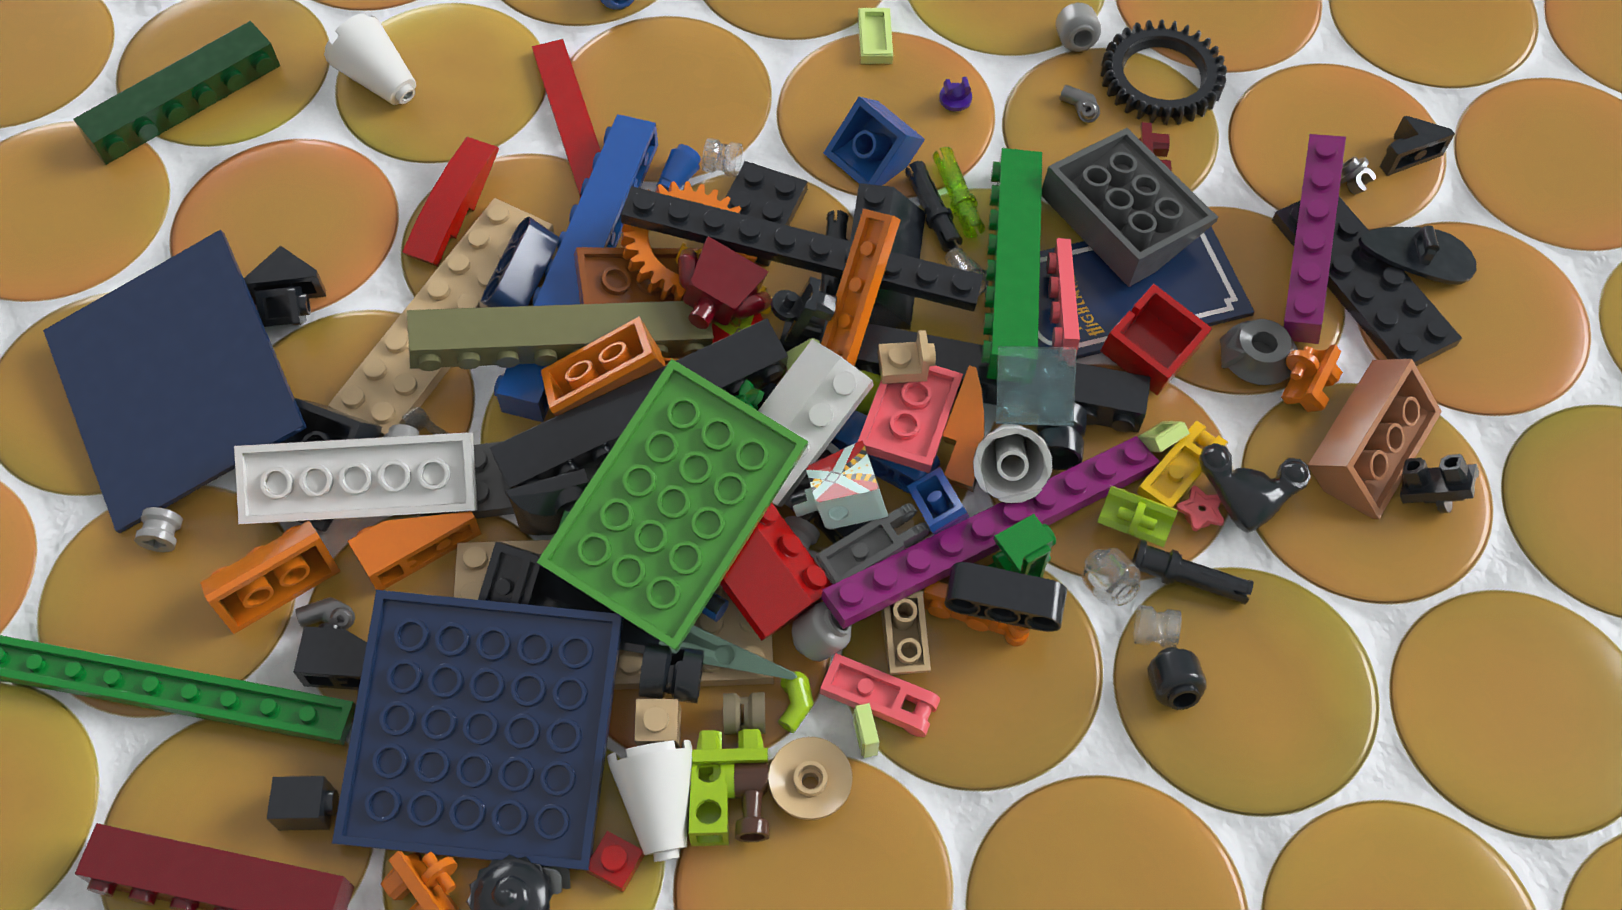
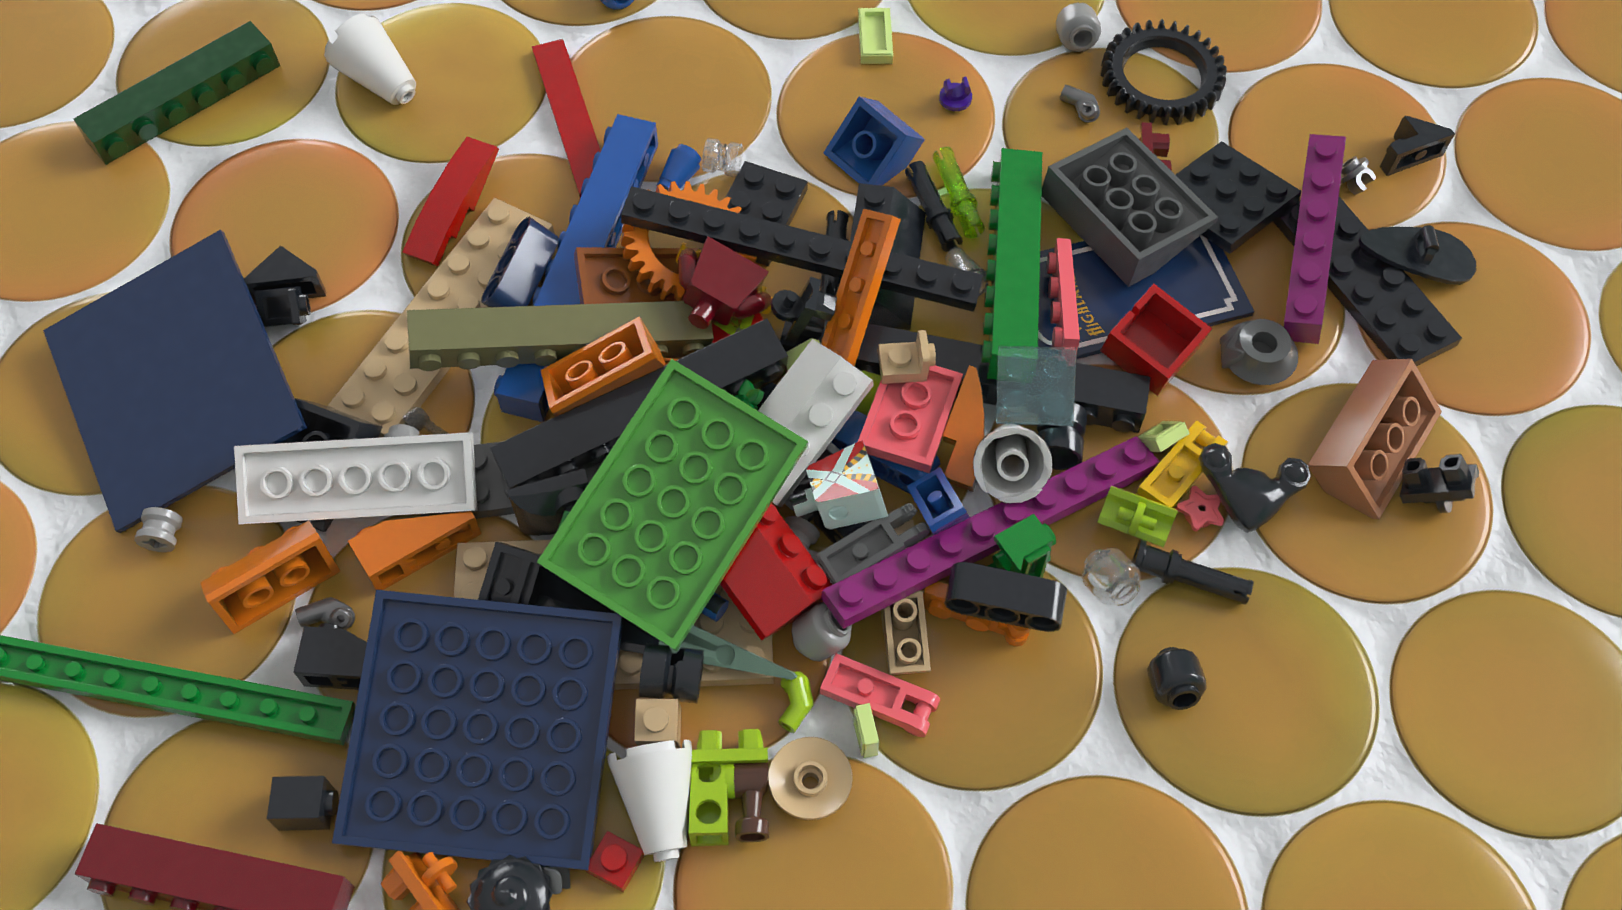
dark tan wheel [723,692,766,735] -> none
clear wheel [1133,605,1182,648] -> none
orange hips [1281,344,1343,412] -> none
none -> black plate [1176,141,1301,254]

